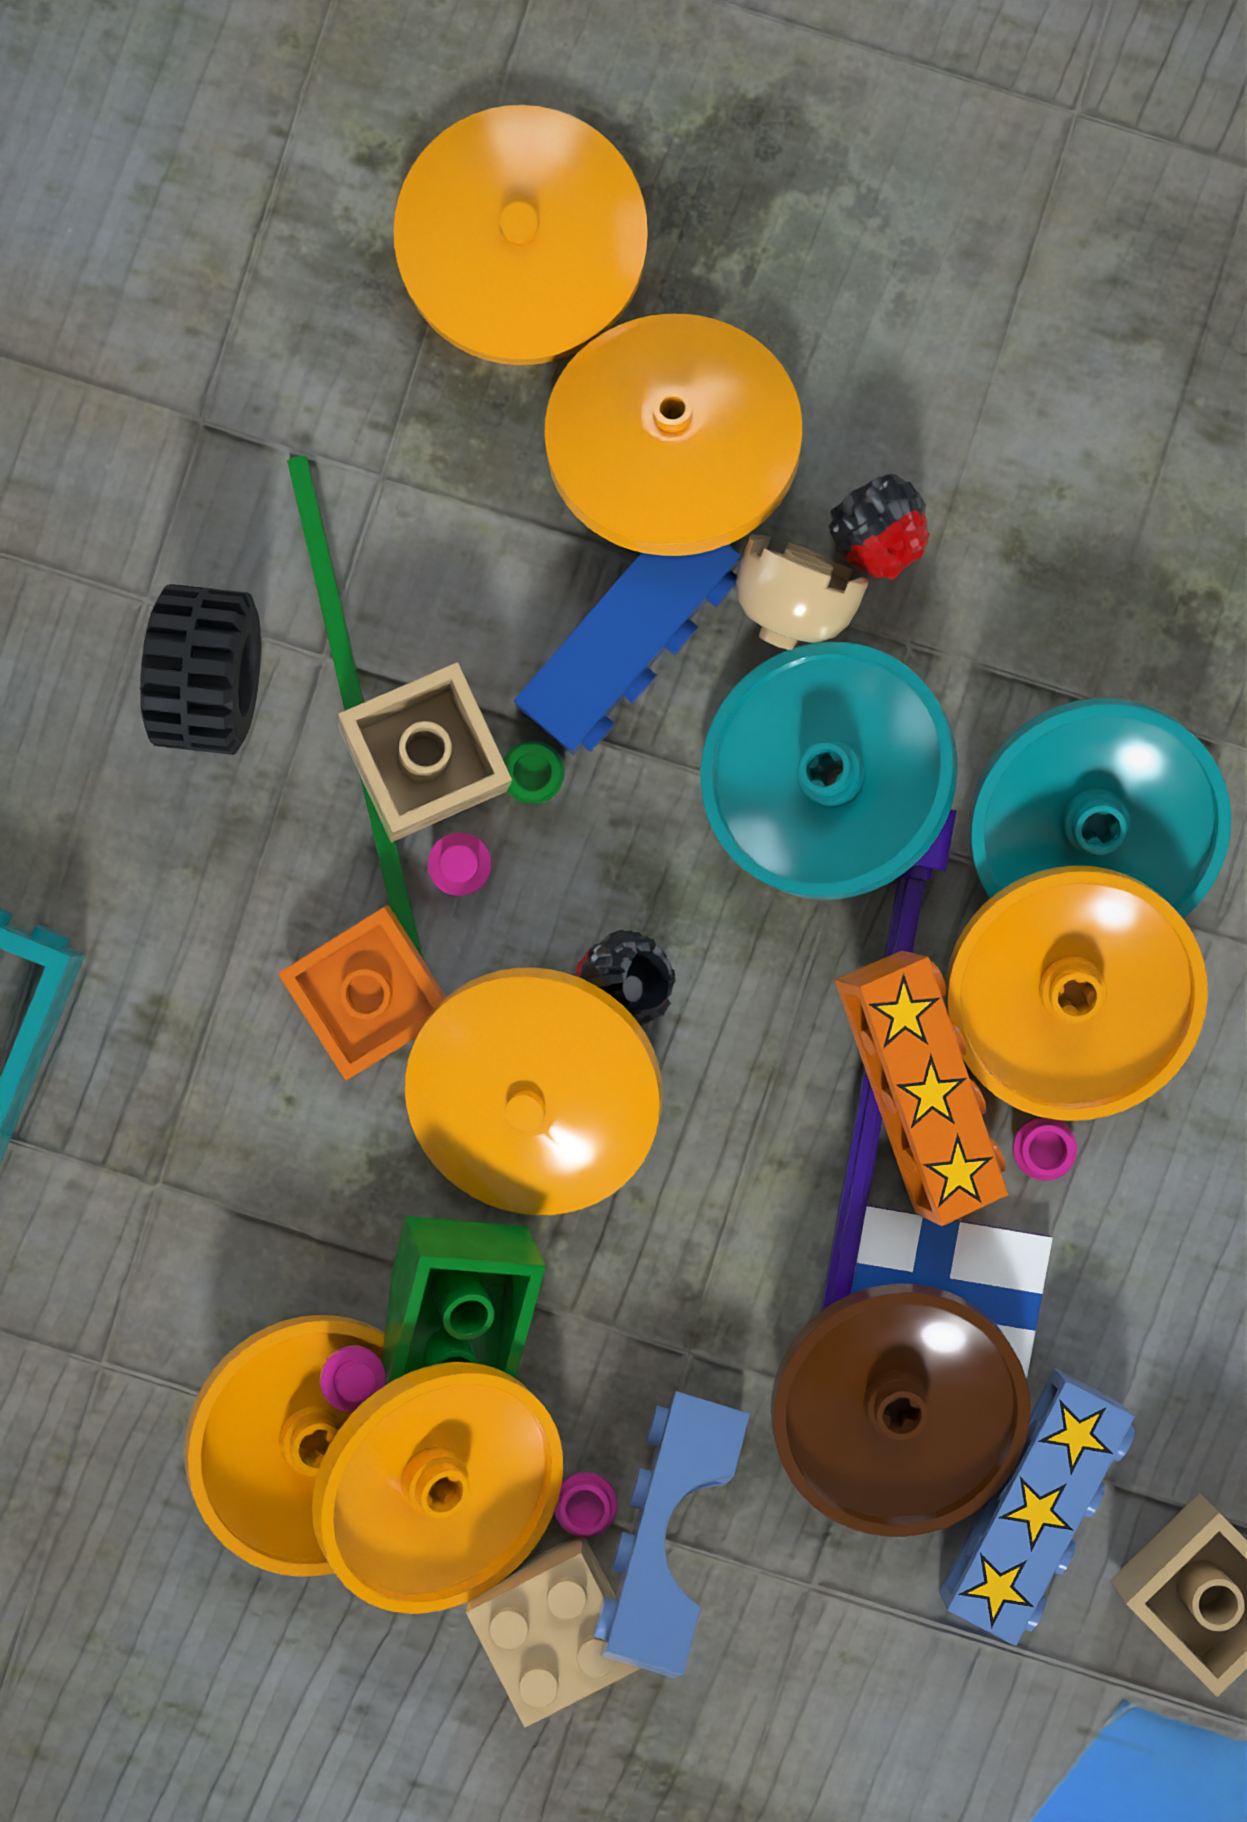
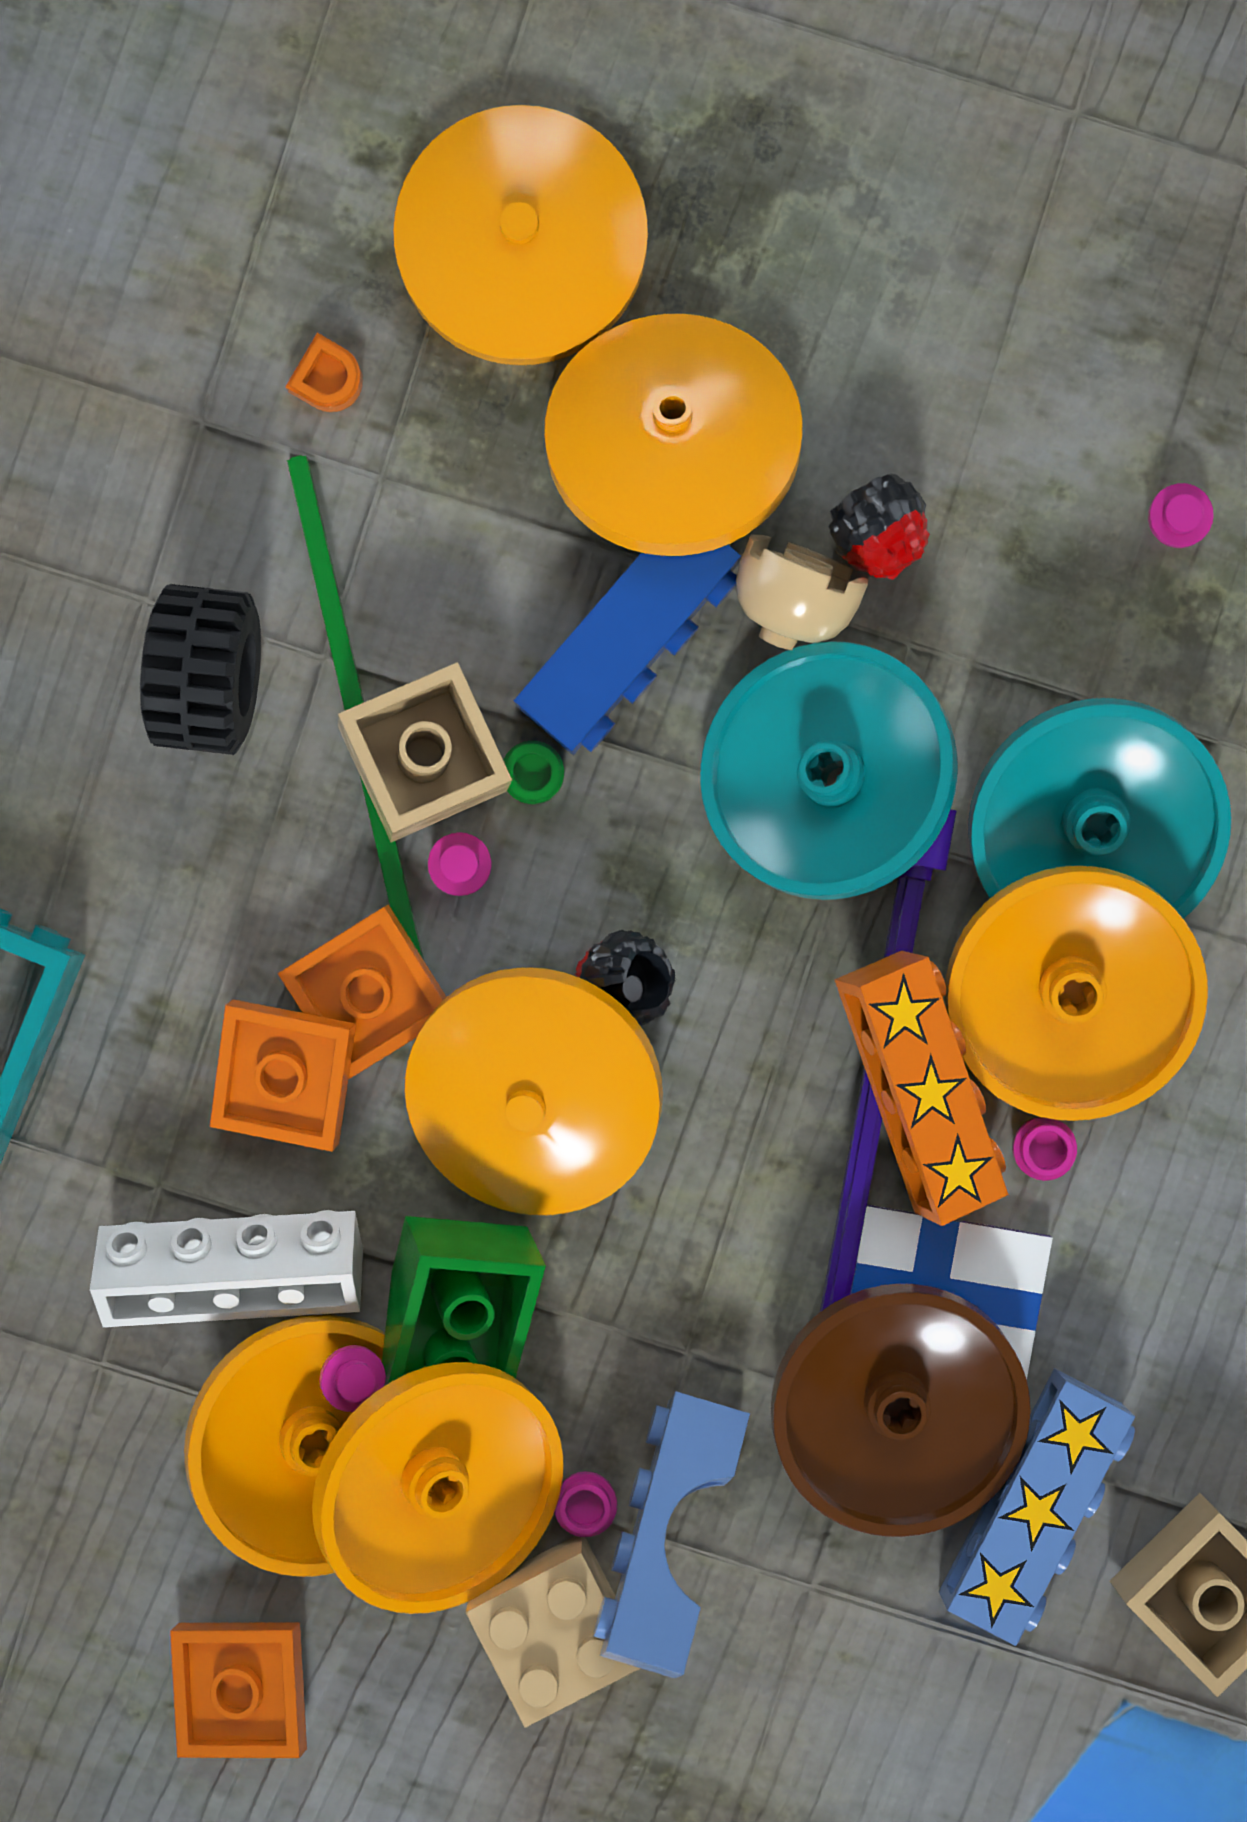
none -> white brick [90,1210,363,1327]
none -> orange plate [170,1622,307,1758]
none -> orange plate [210,999,356,1152]
none -> orange tile [285,332,363,412]
none -> dark pink plate [1148,483,1214,548]

